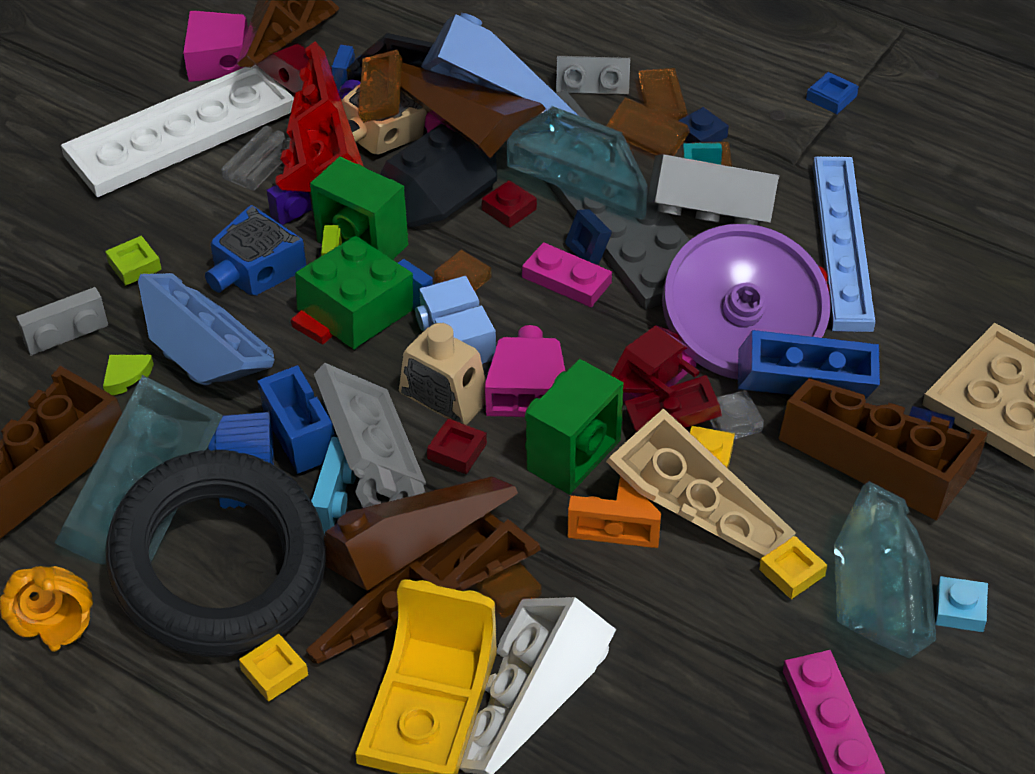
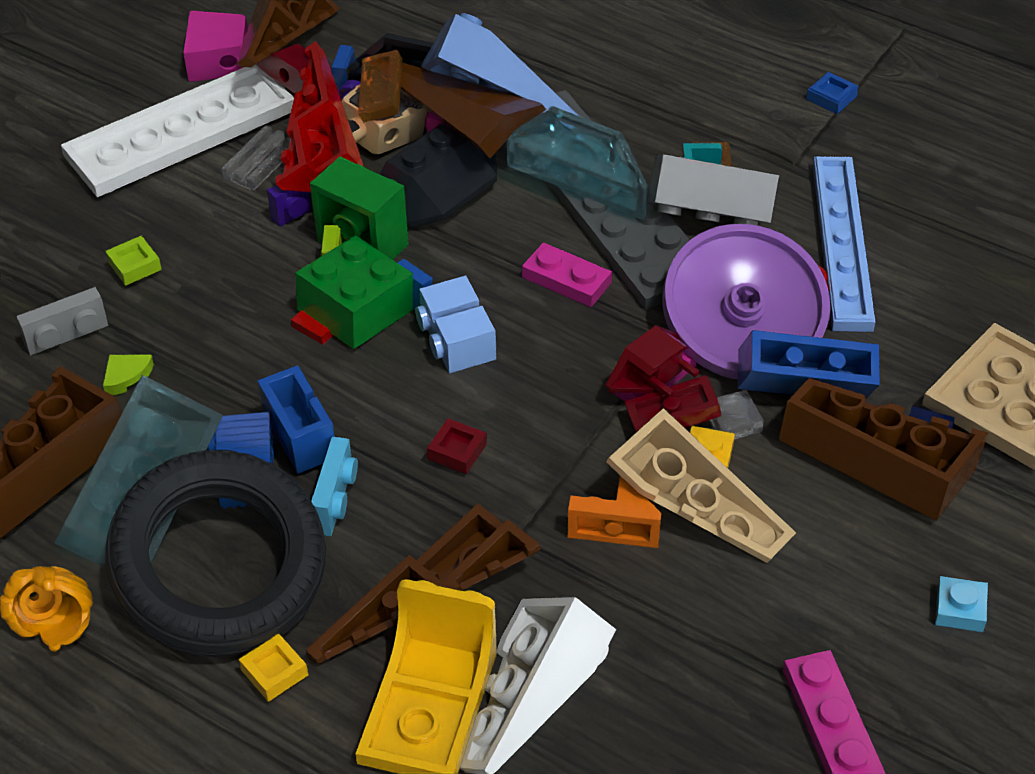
medium blue wedge [138,273,275,385] -> none
blue torso [205,205,306,295] -> none
light grey tile [314,363,426,508] -> none
reddish brown wedge [324,476,518,590] -> none
tan torso [399,323,486,425] -> none
clear orange tile [434,250,492,291] -> none
clear orange tile [476,562,541,618] -> none
dark red plate [482,180,537,228] -> none
dark pink torso [485,325,565,417] -> none
green brick [525,359,623,495] -> none
light grey hinge [556,56,630,94] -> none
dark blue plate [565,209,612,265] -> none
clear orange tile [606,97,690,156] -> none
clear orange tile [638,68,688,127] -> none
dark blue plate [675,107,729,143] -> none
yellow plate [759,536,827,600] -> none
clear light blue wedge [834,481,936,659] -> none

